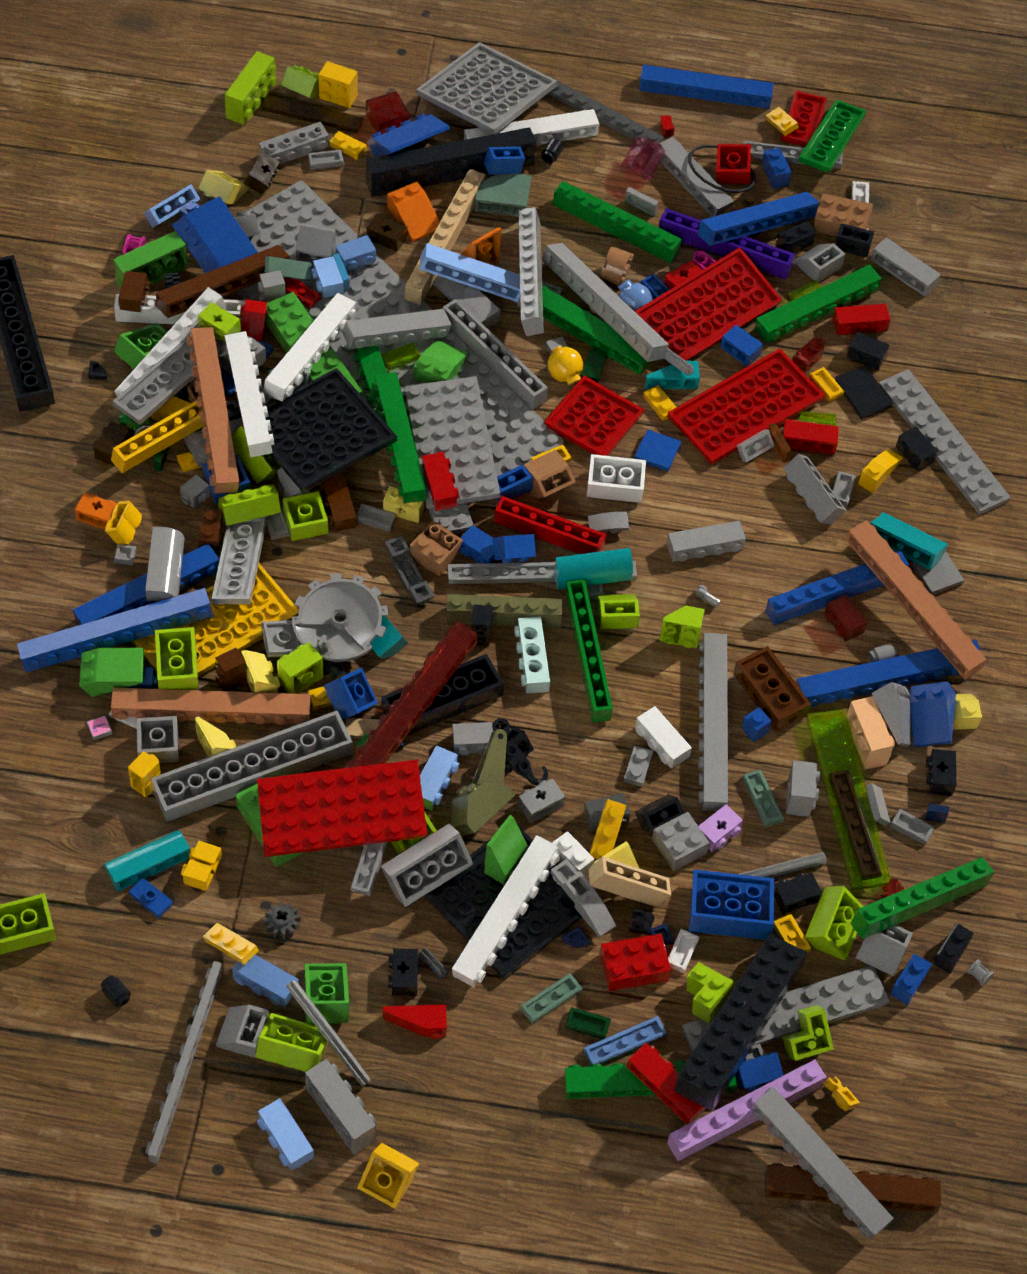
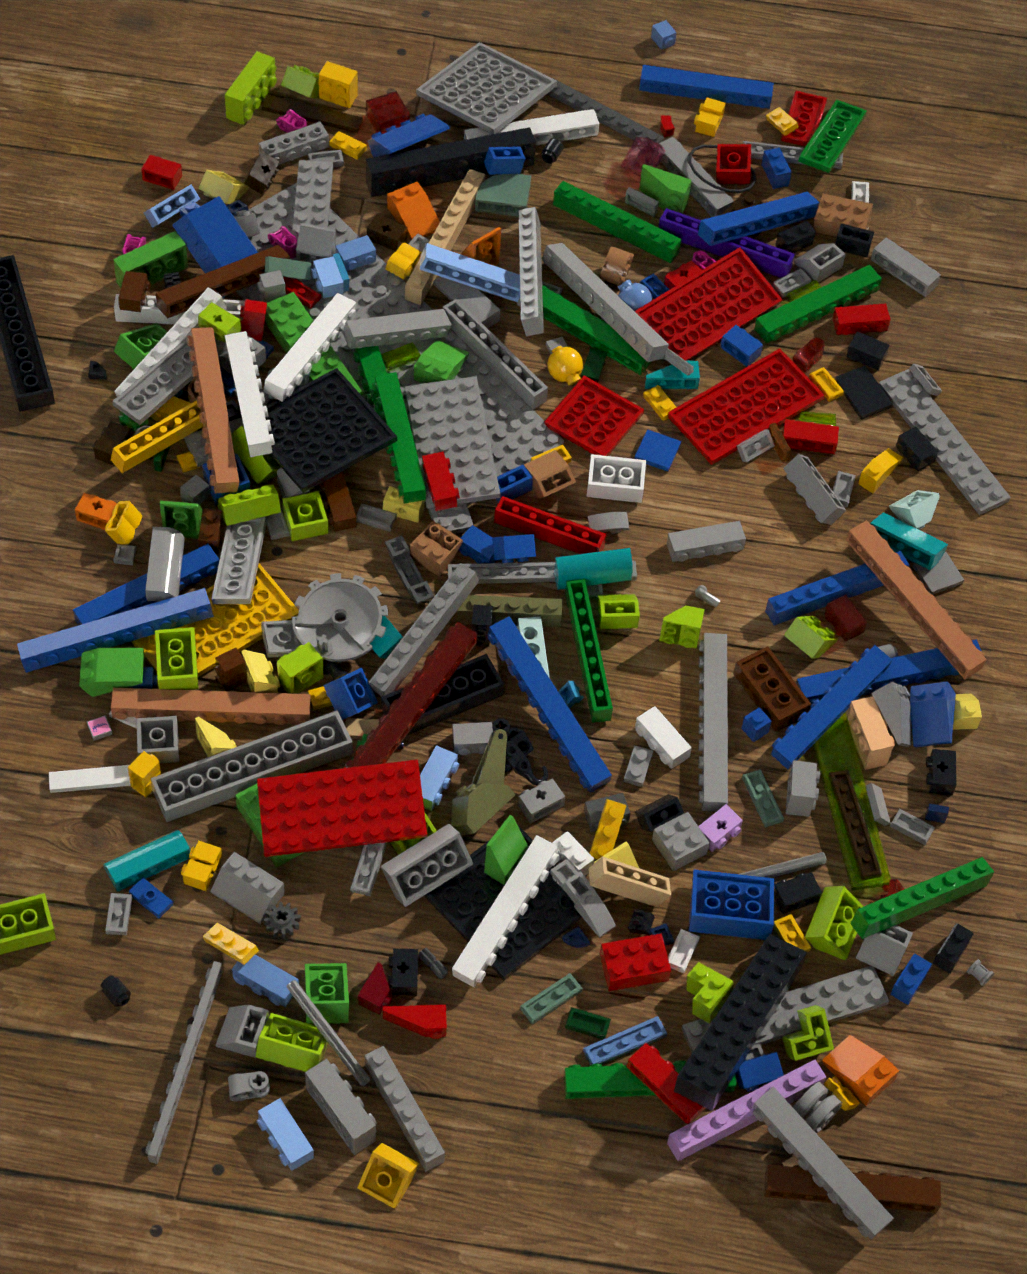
none -> white tile [49,765,131,793]
none -> light grey plate [105,893,132,935]
none -> red brick [141,155,182,190]
none -> bright green slope [160,500,203,539]
none -> light grey slope [211,852,285,924]
none -> dark blue tile [227,200,249,216]
none -> light grey piece [228,1071,270,1101]
none -> dark pink piece [267,226,297,258]
none -> dark pink piece [276,109,307,133]
none -> light grey plate [292,160,333,241]
none -> dark red slope [358,962,392,1015]
none -> light grey brick [365,1046,445,1172]
none -> light grey brick [369,563,479,697]
none -> yellow brick [385,242,422,279]
none -> light grey plate [408,234,430,252]
none -> blue brick [488,616,612,793]
none -> dark azure tile [558,681,584,708]
none -> bright green slope [639,164,692,214]
none -> medium blue brick [651,20,677,50]
none -> yellow brick [694,98,726,137]
none -> blue brick [771,645,892,770]
none -> light grey plate [772,269,811,298]
none -> lime slope [784,616,839,659]
none -> light grey wheel [793,1082,842,1134]
none -> orange slope [821,1035,899,1106]
none -> light aqua slope [889,490,940,529]
none -> light grey plate [909,364,942,396]

